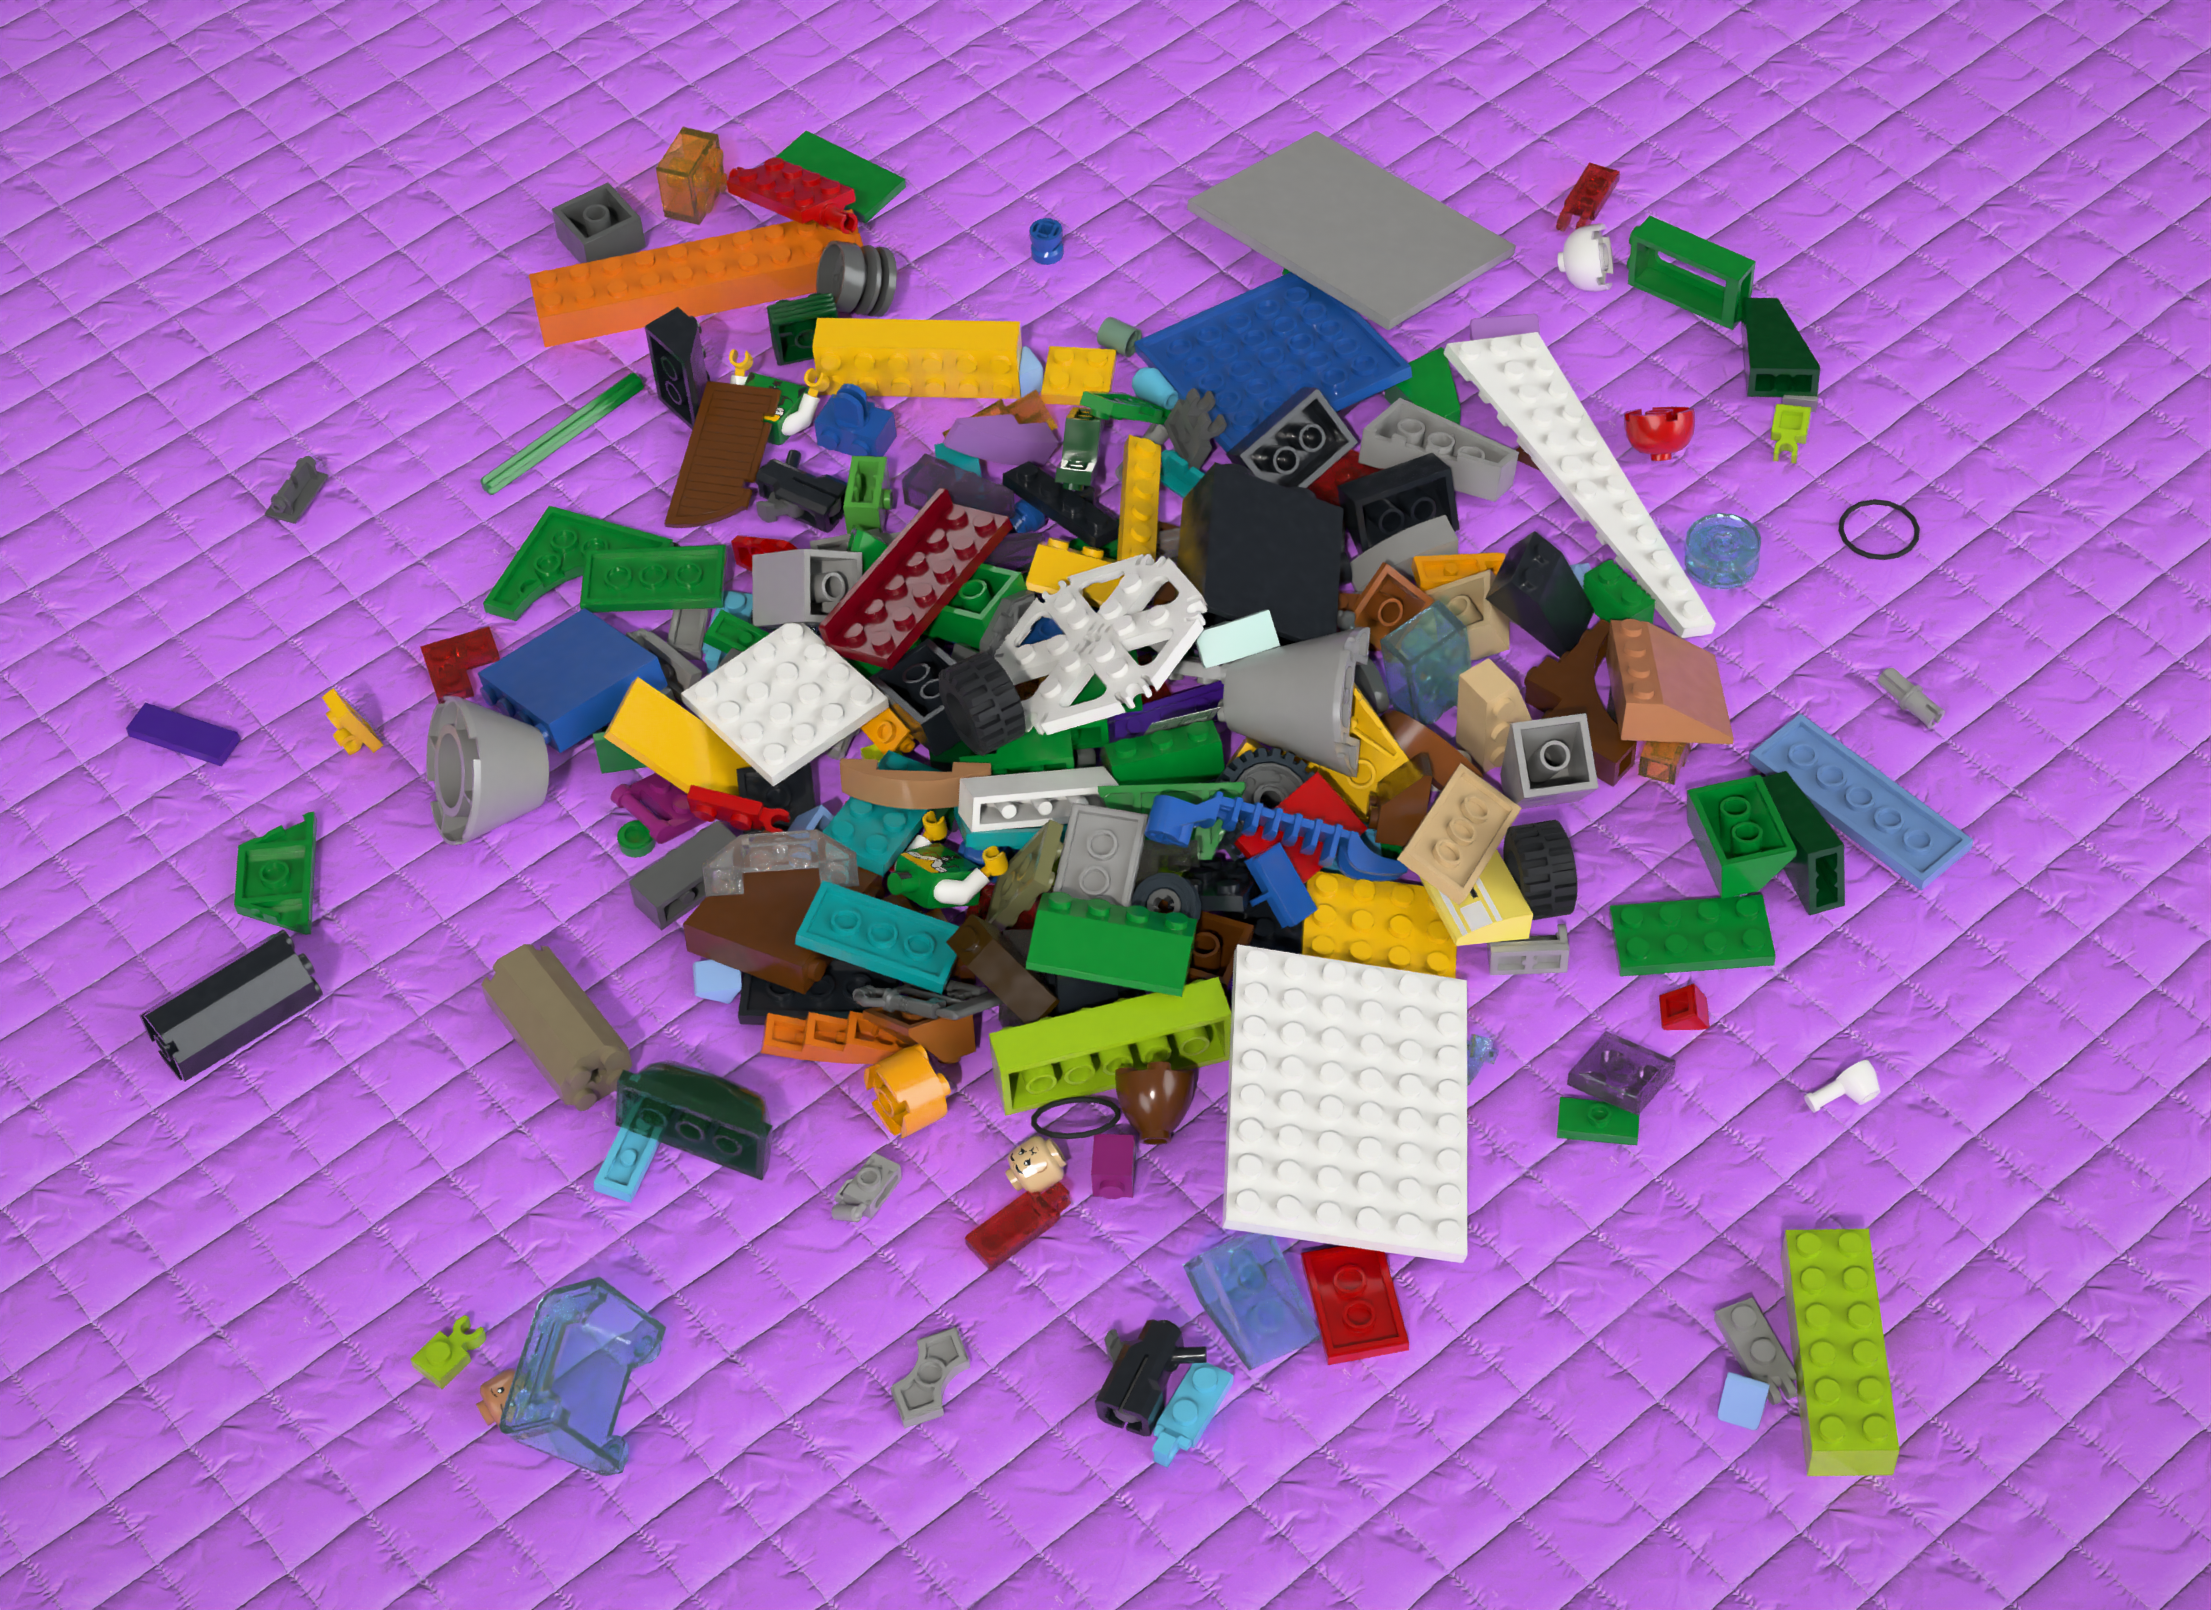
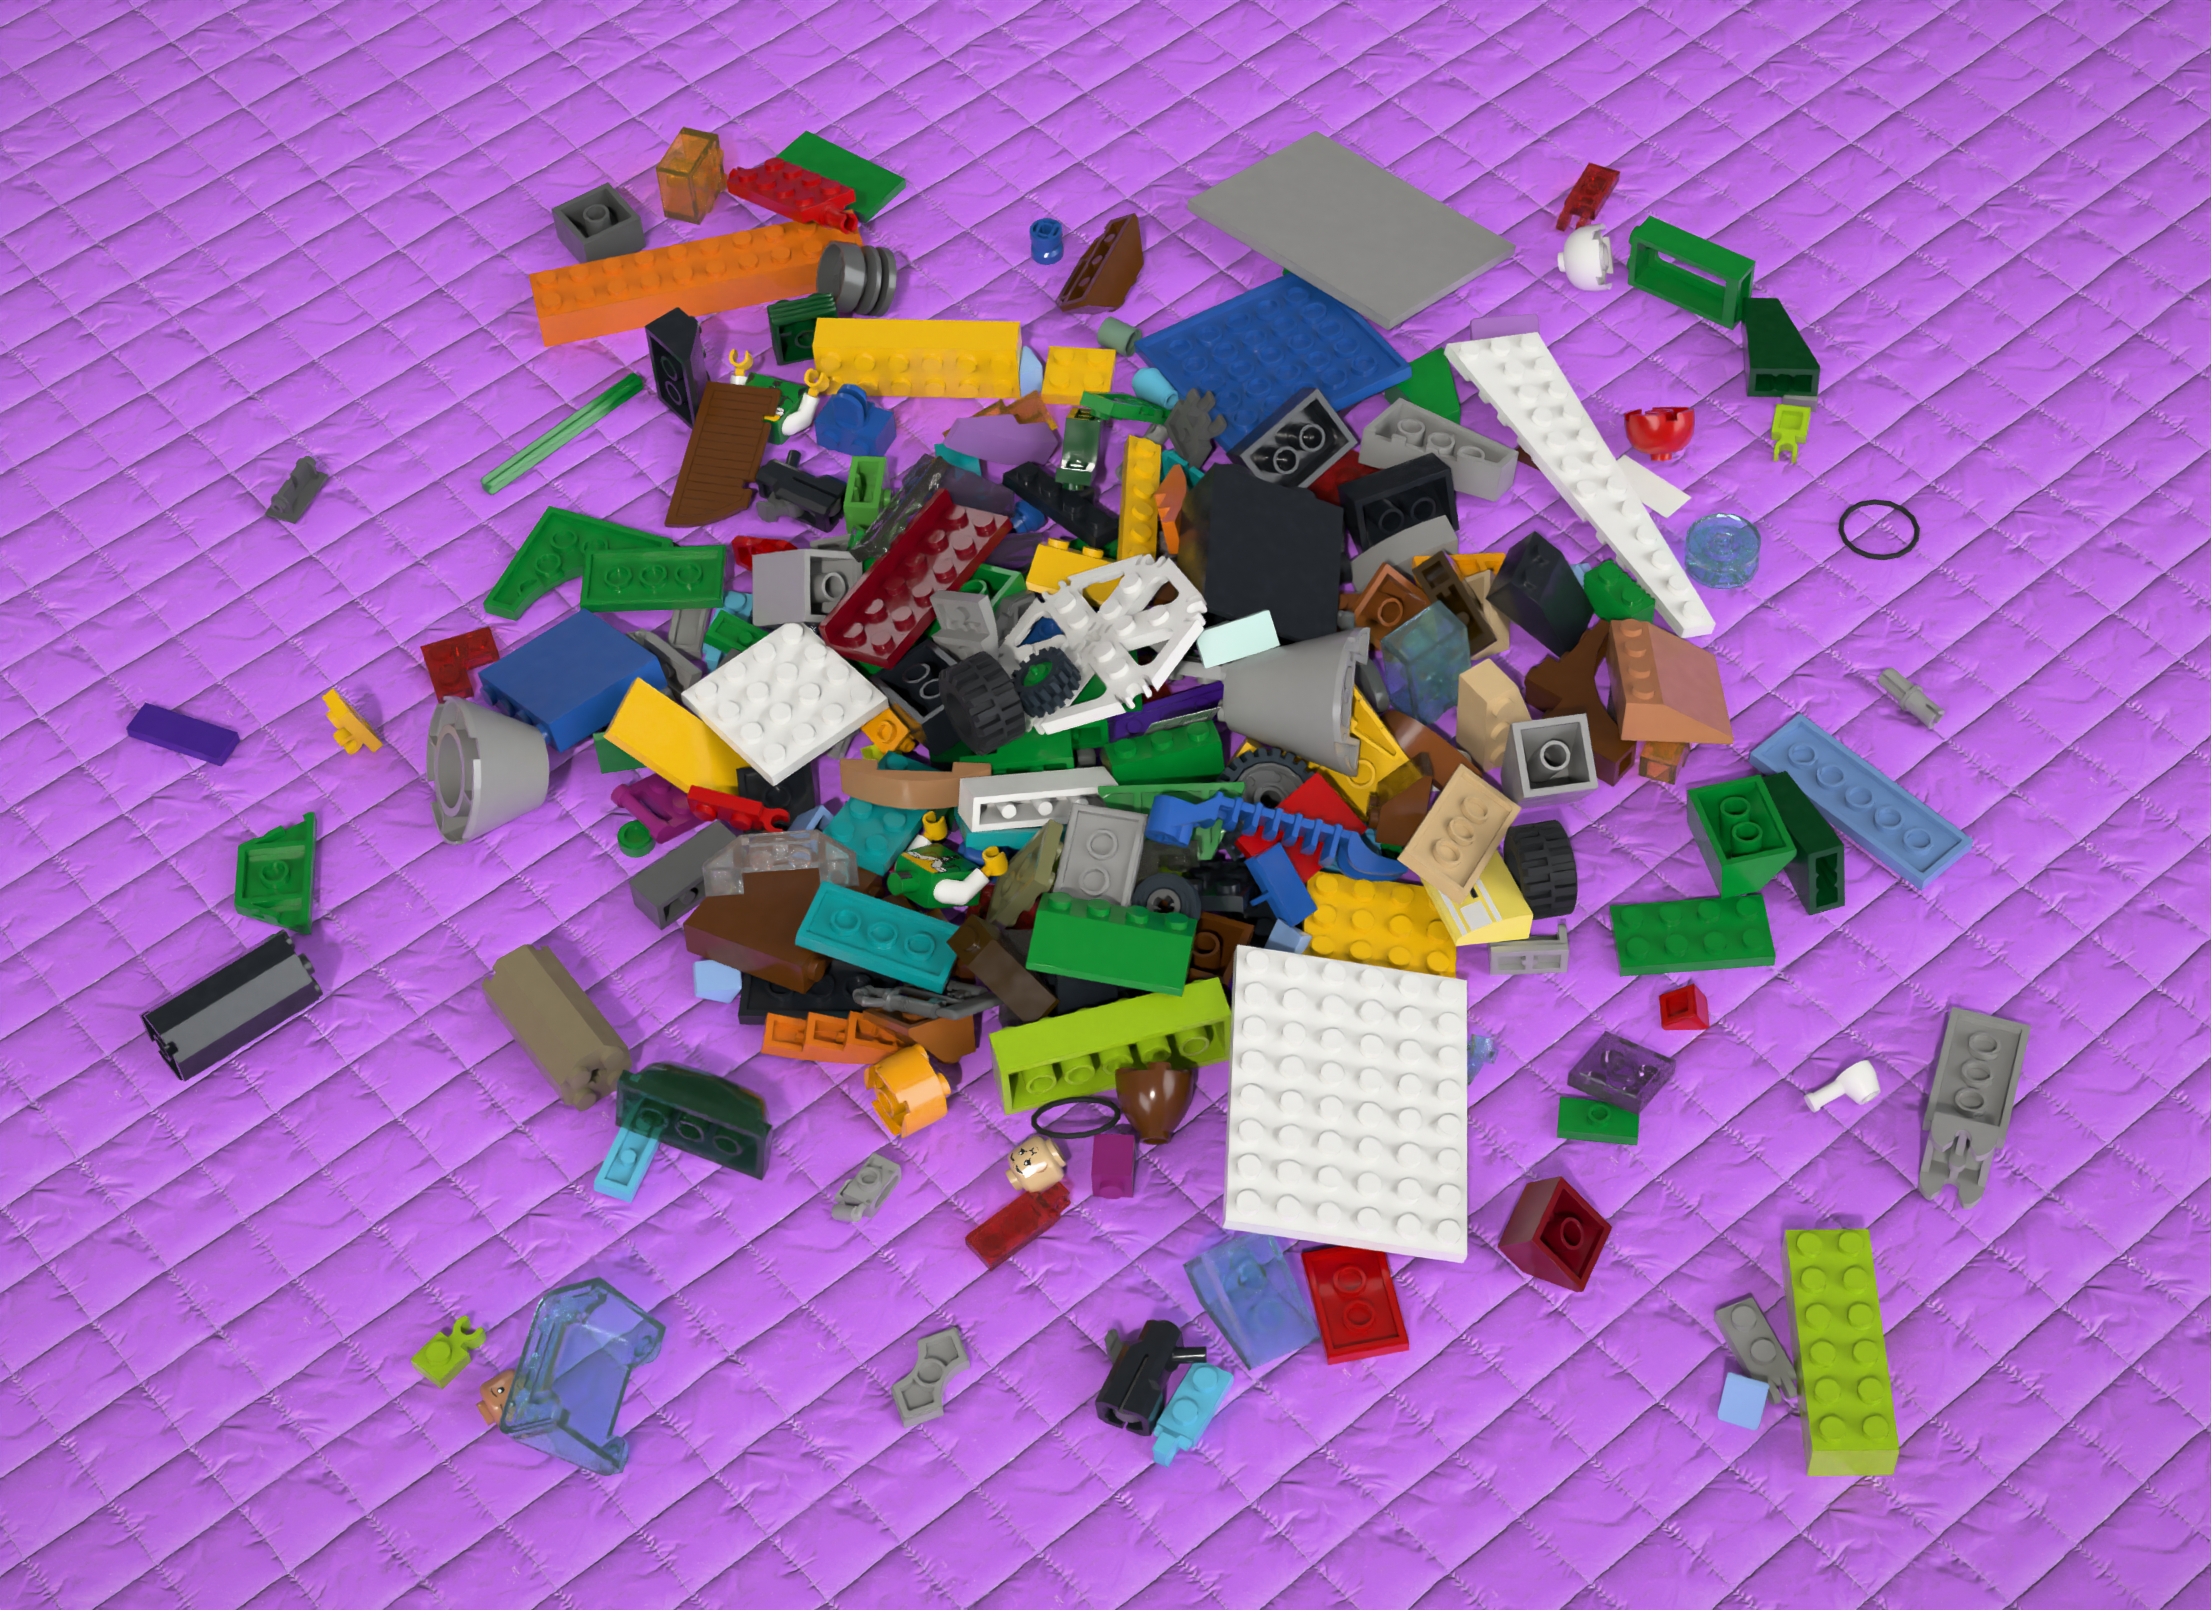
none -> clear smoke plate [850,455,949,563]
none -> light grey slope [929,590,999,663]
none -> black wheel [1011,647,1081,718]
none -> reddish brown wedge [1055,213,1144,315]
none -> orange slope [1154,464,1189,555]
none -> light blue slope [1264,919,1312,954]
none -> dark brown slope [1412,550,1497,660]
none -> dark red slope [1497,1176,1612,1293]
none -> white sticker [1617,454,1692,518]
none -> light grey hinge [1918,1007,2031,1209]

